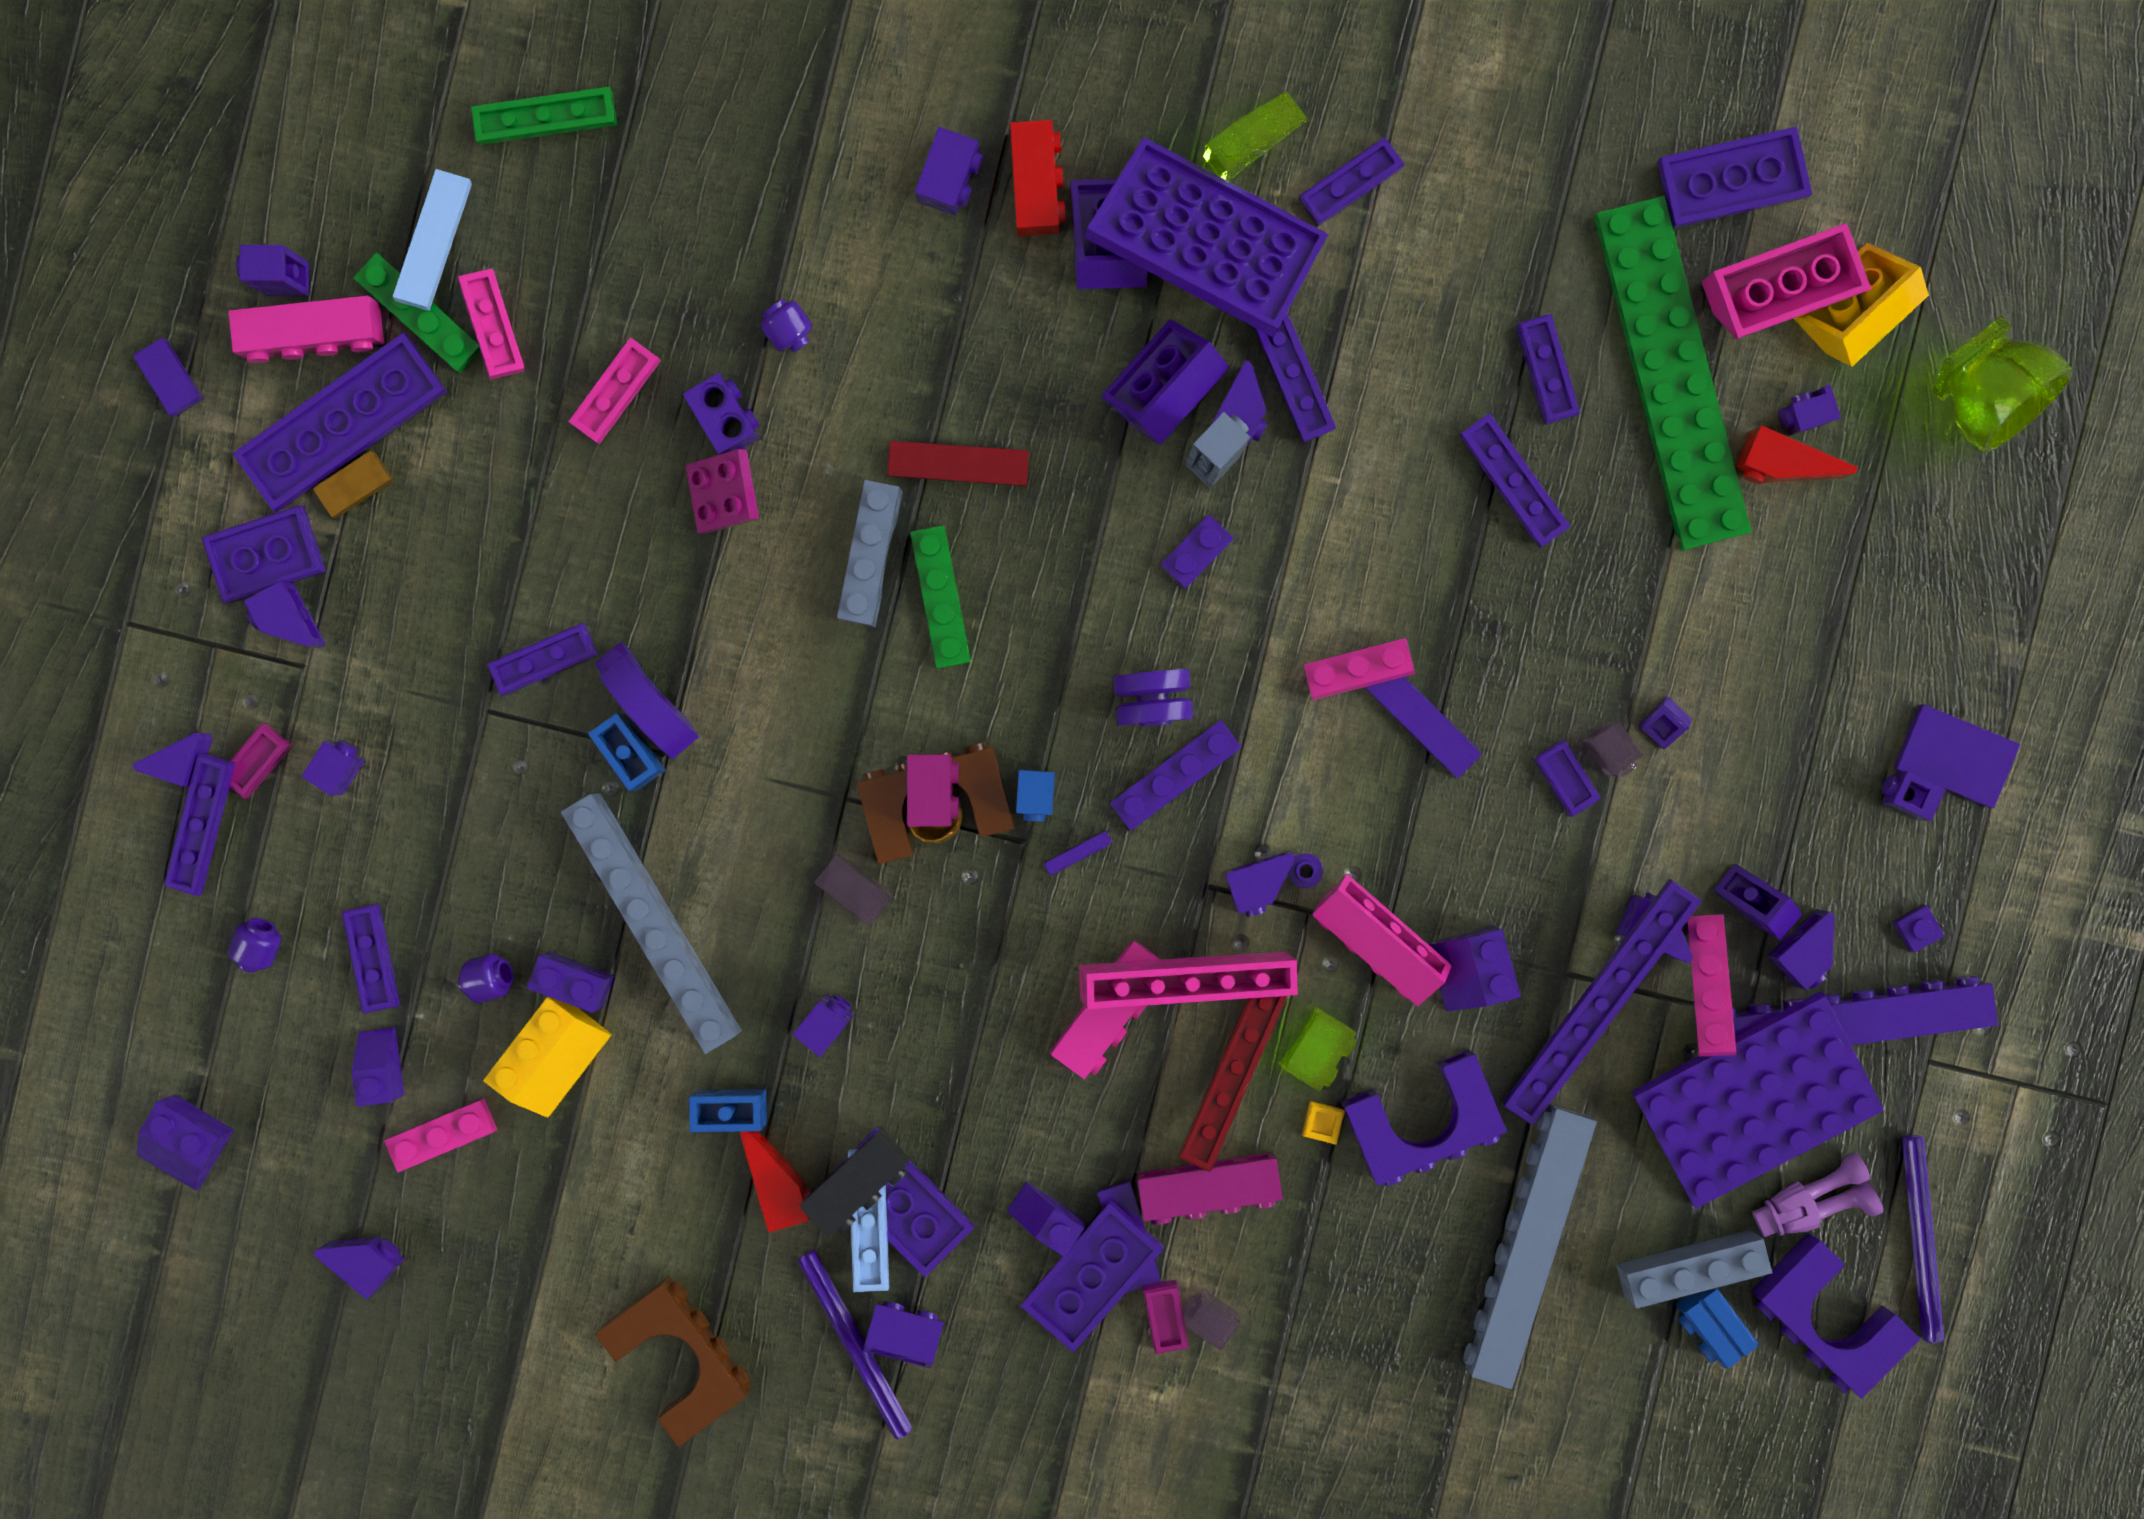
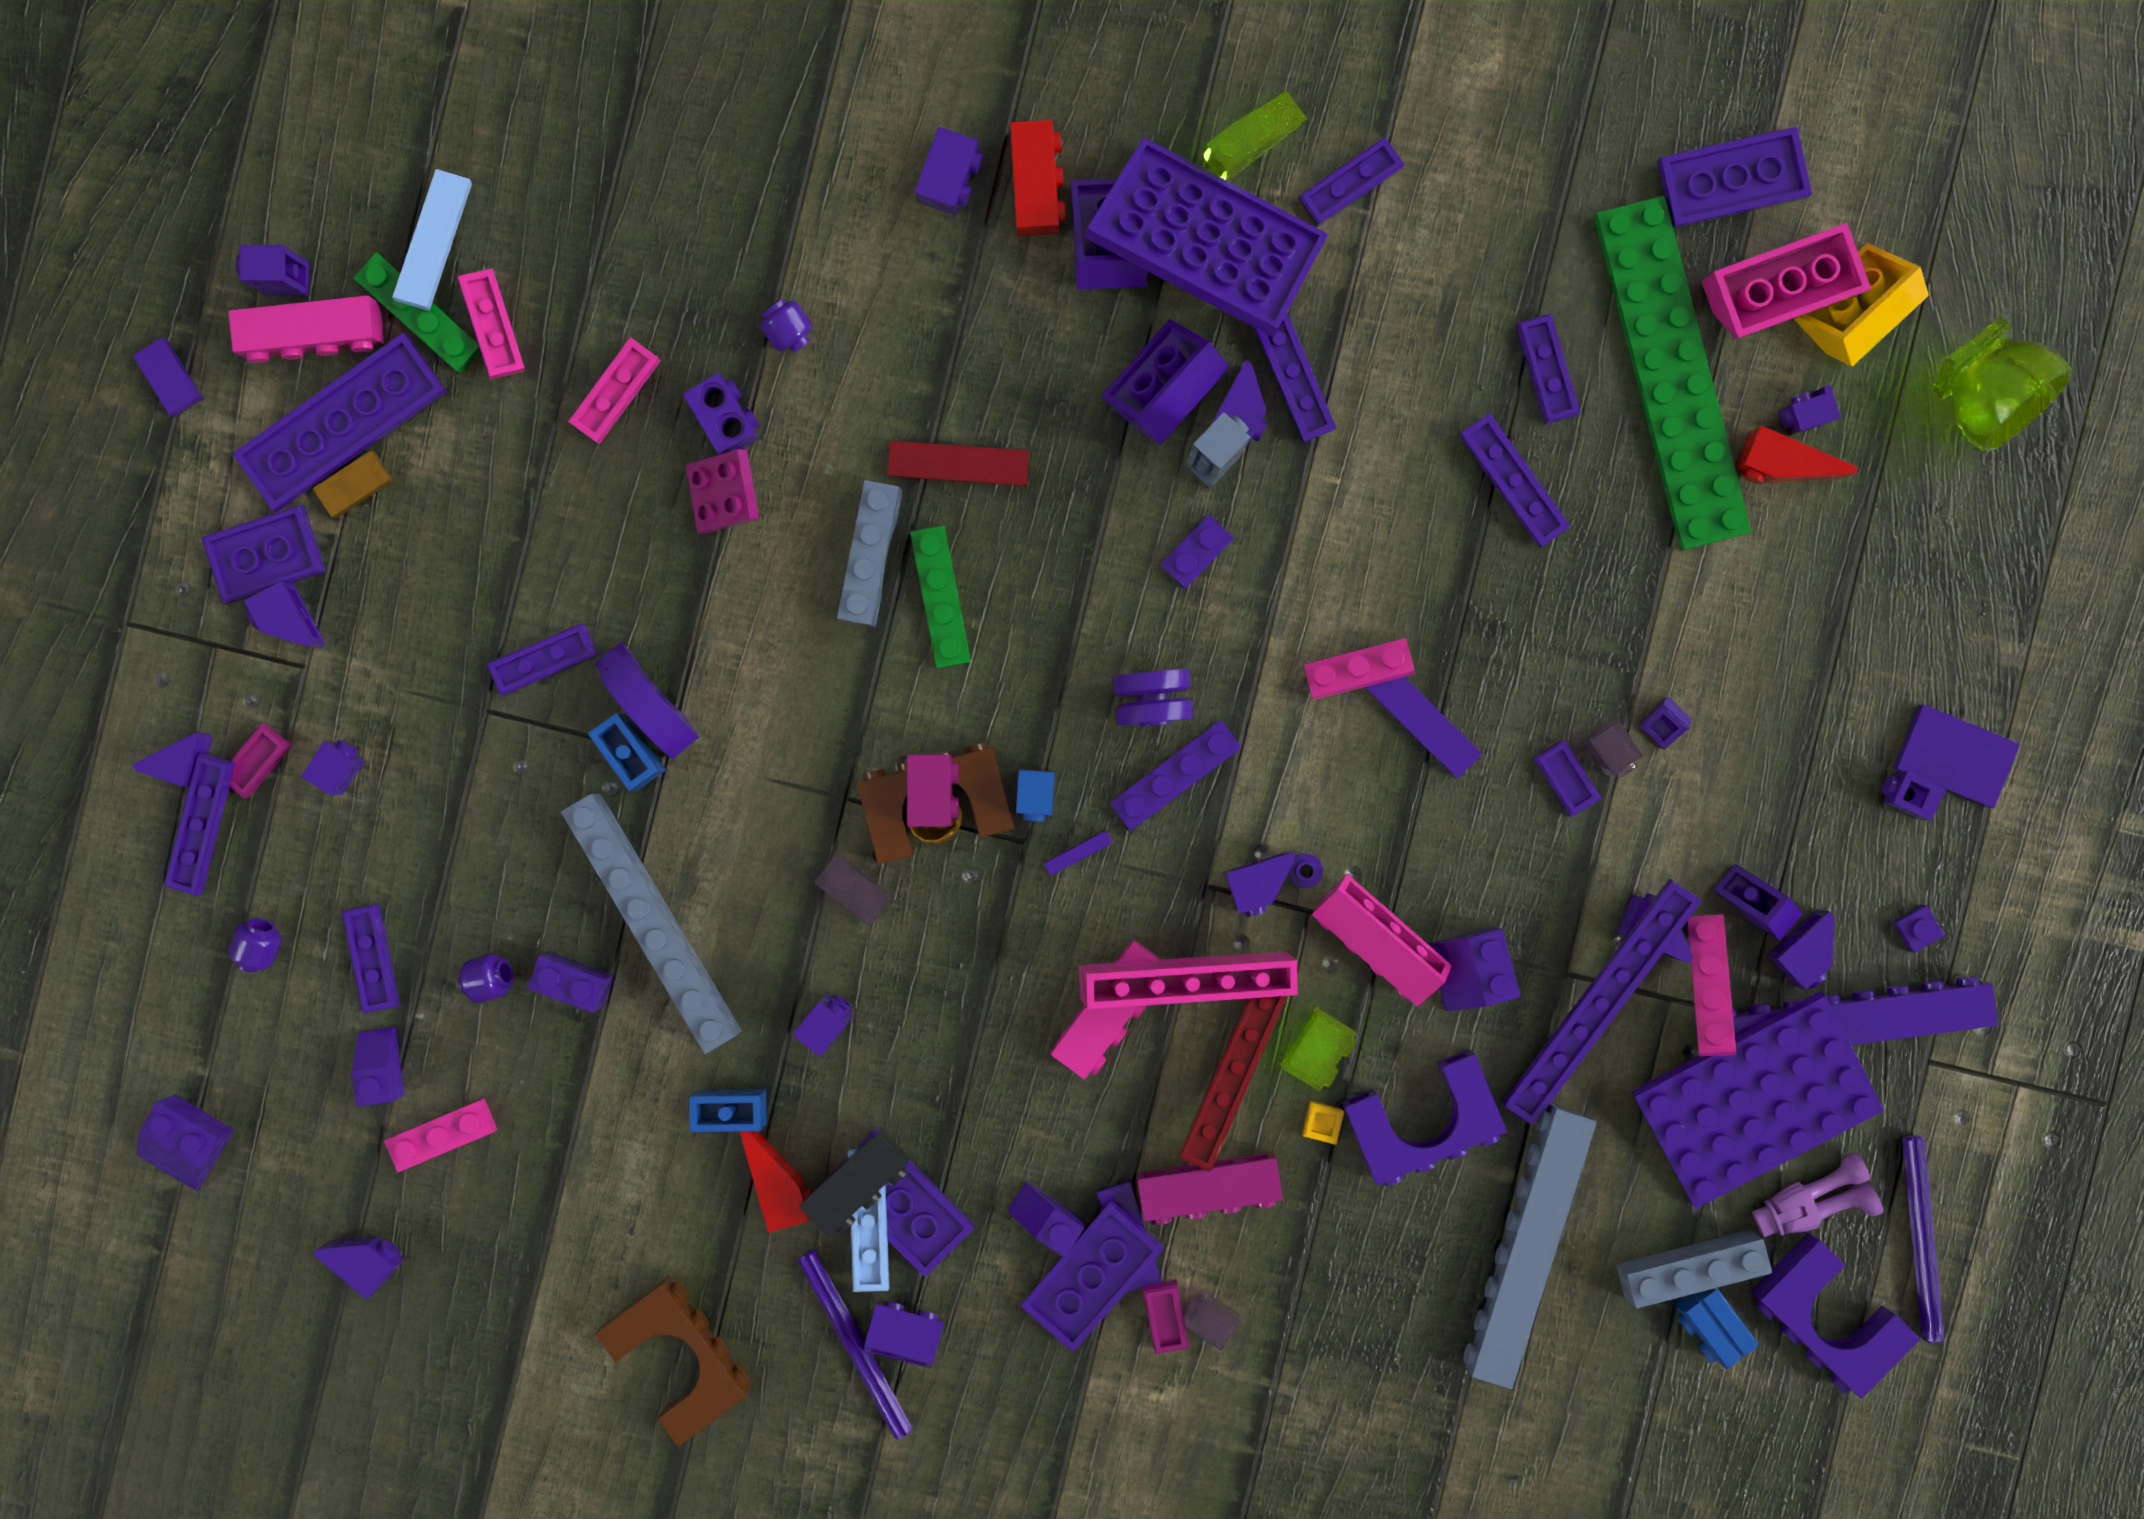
green plate [471,87,617,145] -> none
yellow slope [483,997,612,1118] -> none

